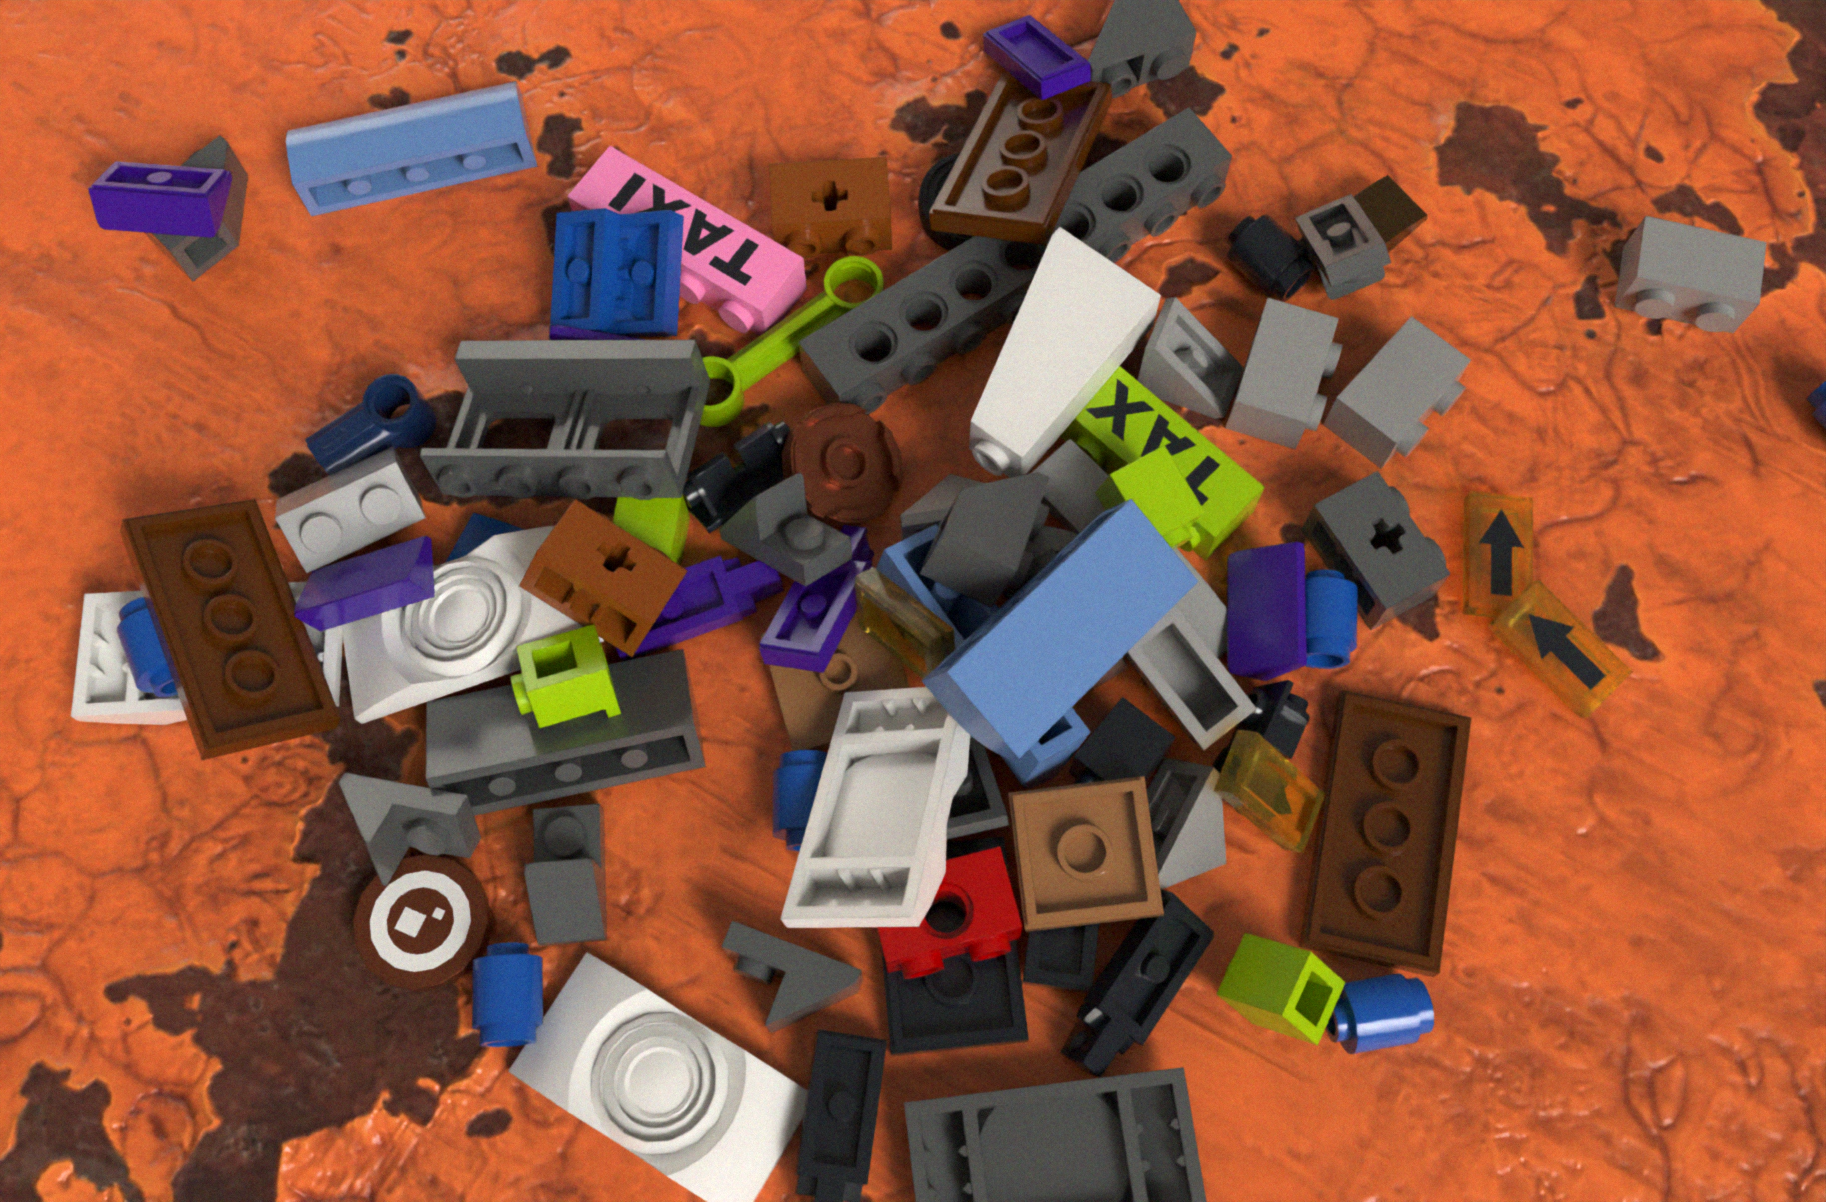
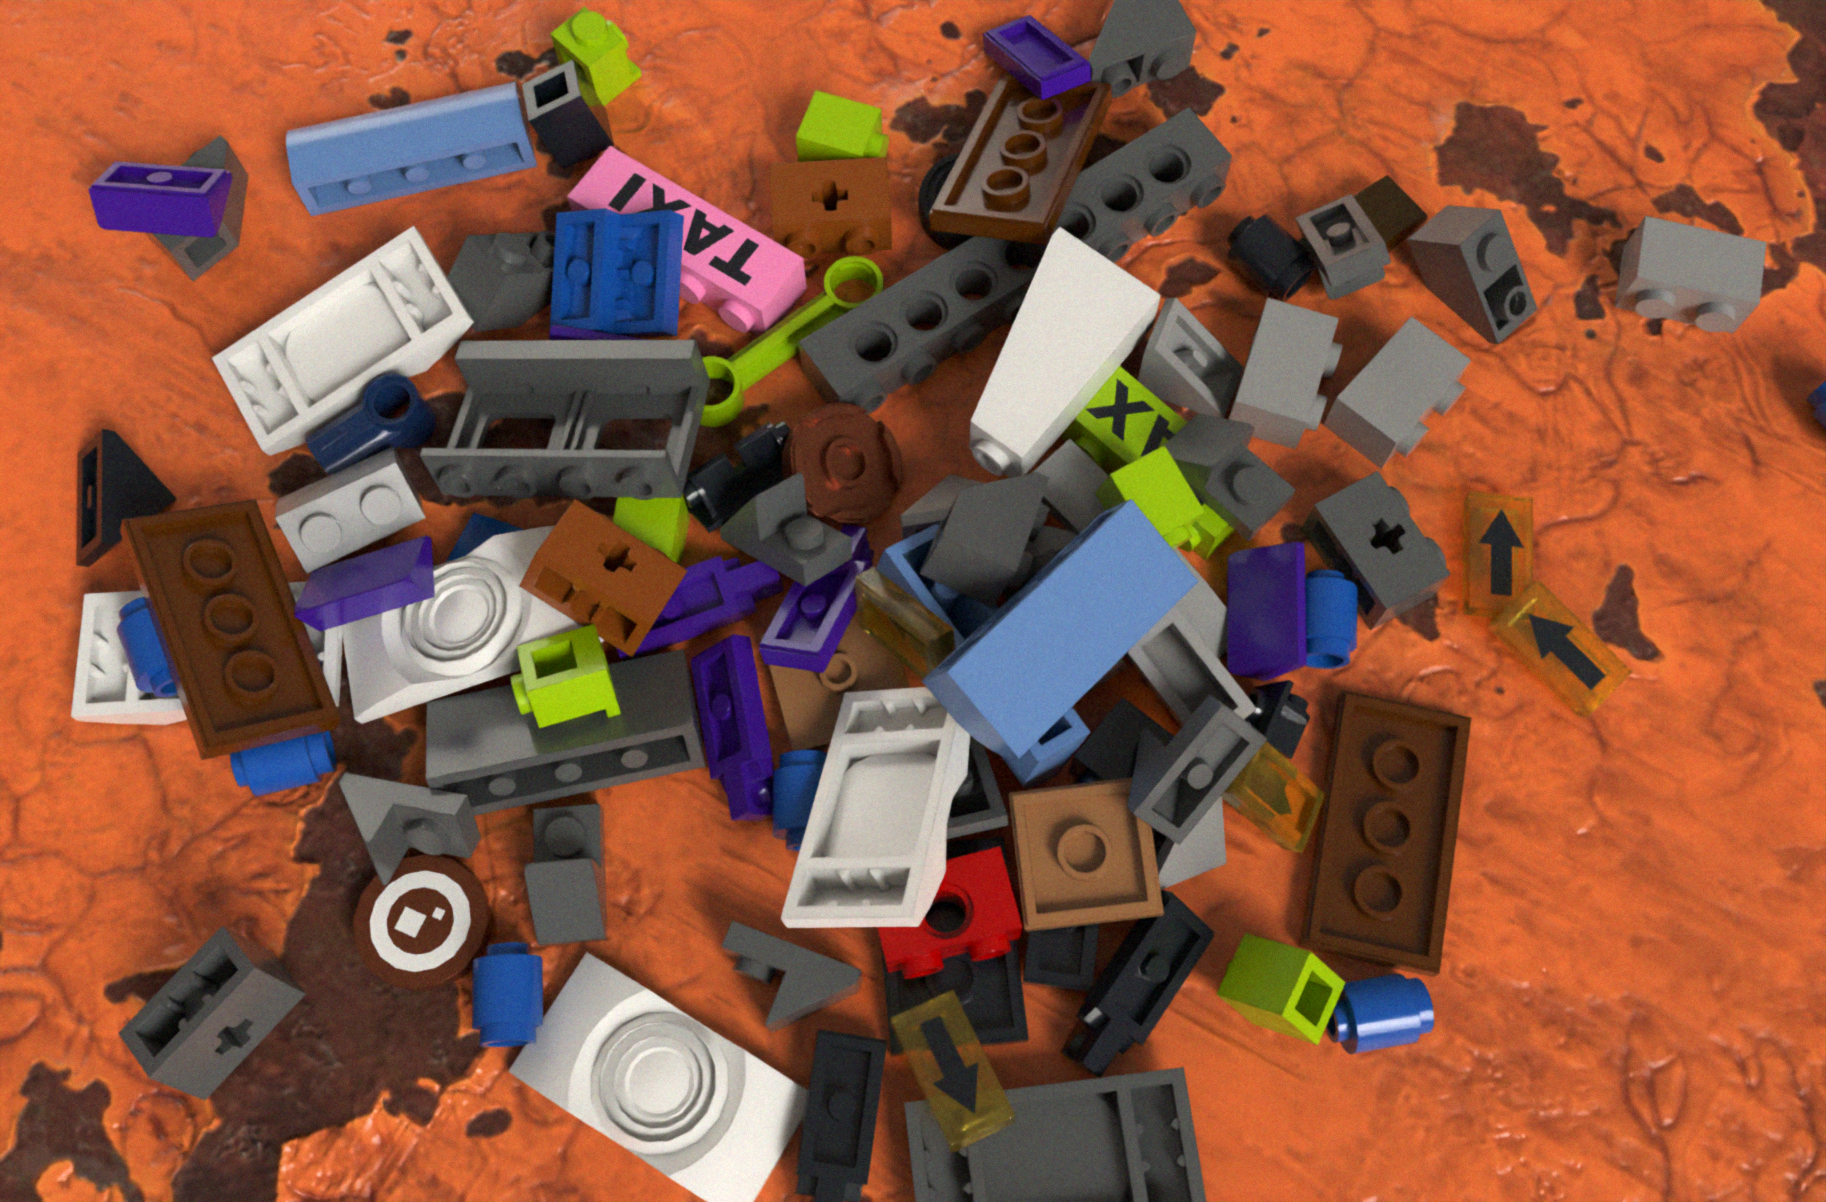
none -> black slope [76,429,177,567]
none -> dark grey brick [118,926,306,1100]
none -> white slope [212,226,474,456]
none -> blue brick [230,730,337,797]
none -> dark grey slope [447,231,555,332]
none -> black brick [522,60,614,170]
none -> lime brick [550,6,642,106]
none -> dark purple hinge [690,634,774,822]
none -> lime brick [796,90,889,162]
none -> clear yellow tile [890,990,1016,1154]
none -> dark grey slope [1127,694,1267,845]
none -> dark grey slope [1165,413,1296,541]
none -> dark grey slope [1407,205,1538,344]

